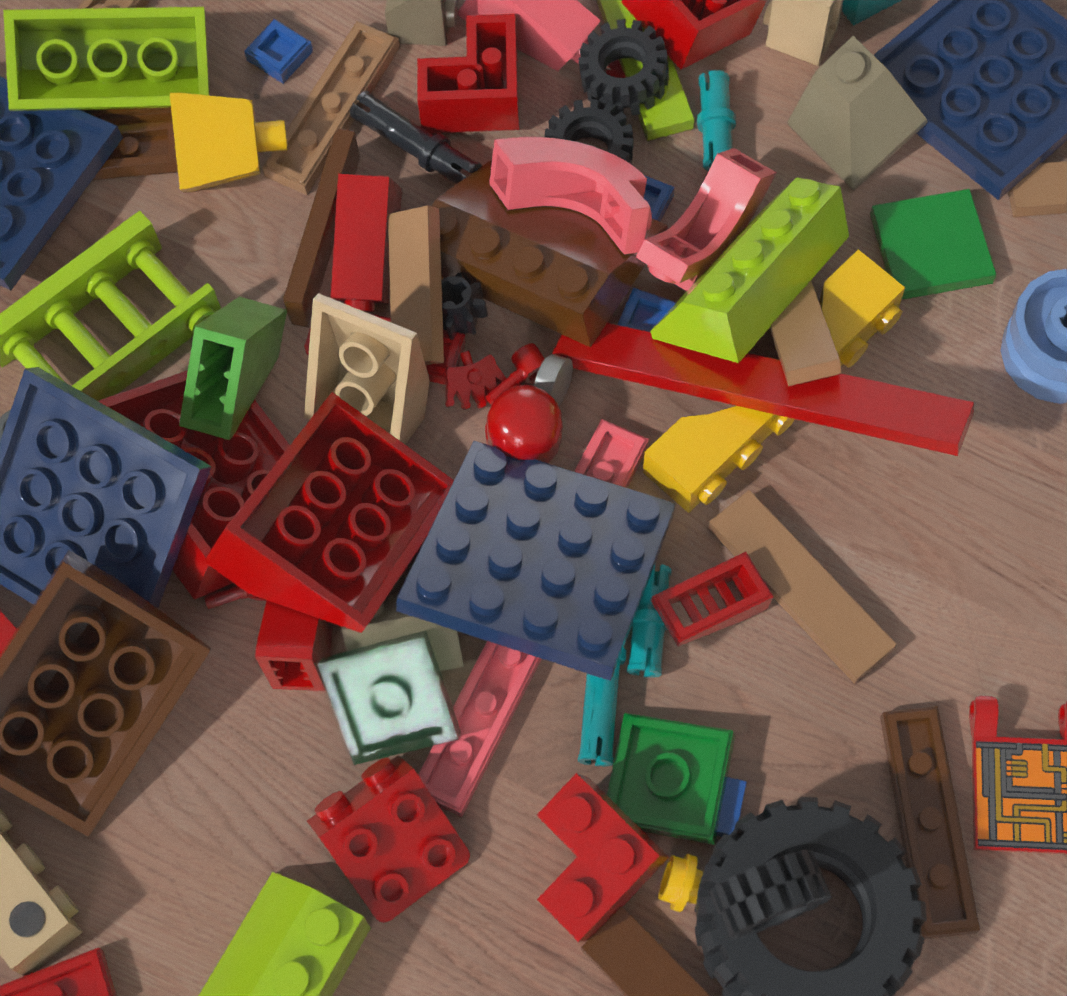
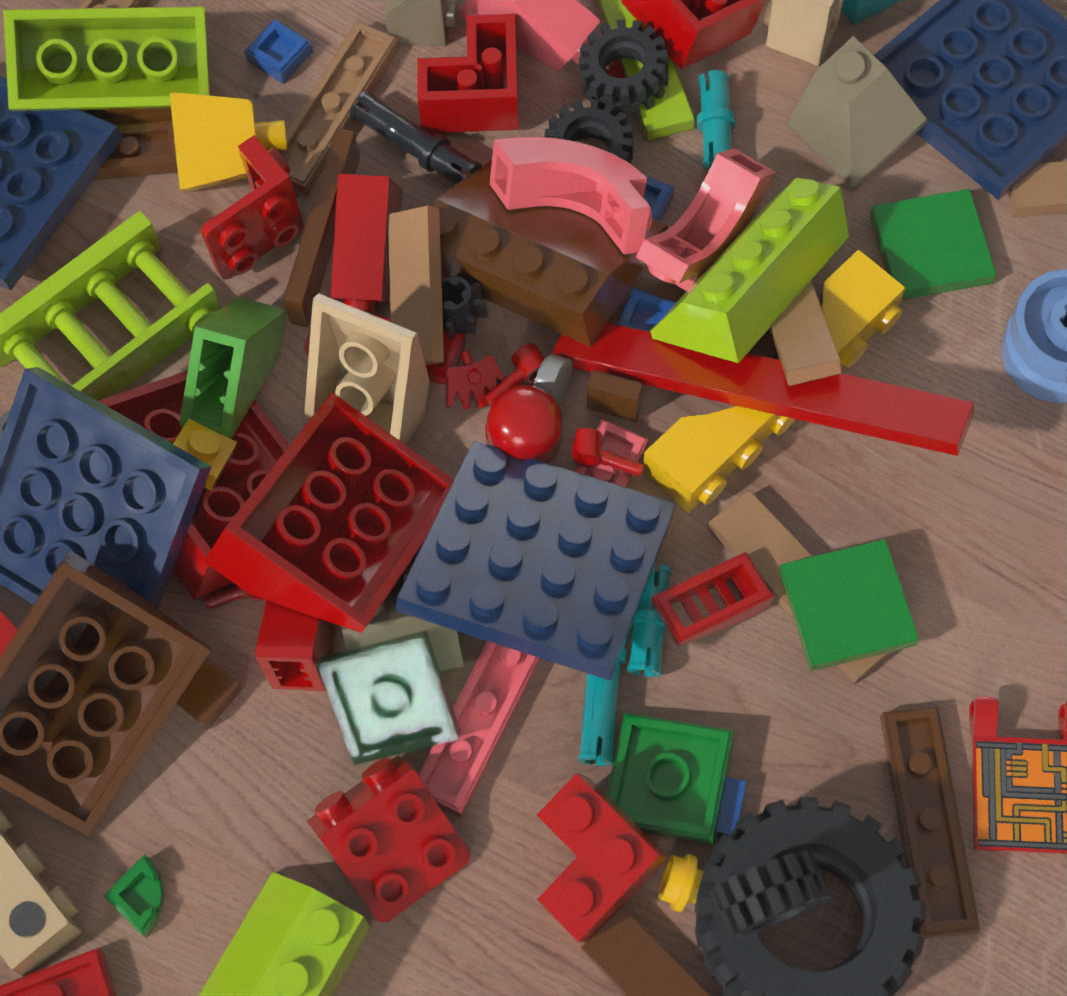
none -> green tile [103,854,164,938]
none -> yellow plate [174,419,237,491]
none -> reddish brown tile [175,657,243,730]
none -> red bracket [201,135,304,280]
none -> red hand [571,428,644,477]
none -> reddish brown tile [587,370,642,422]
none -> green tile [779,539,919,672]

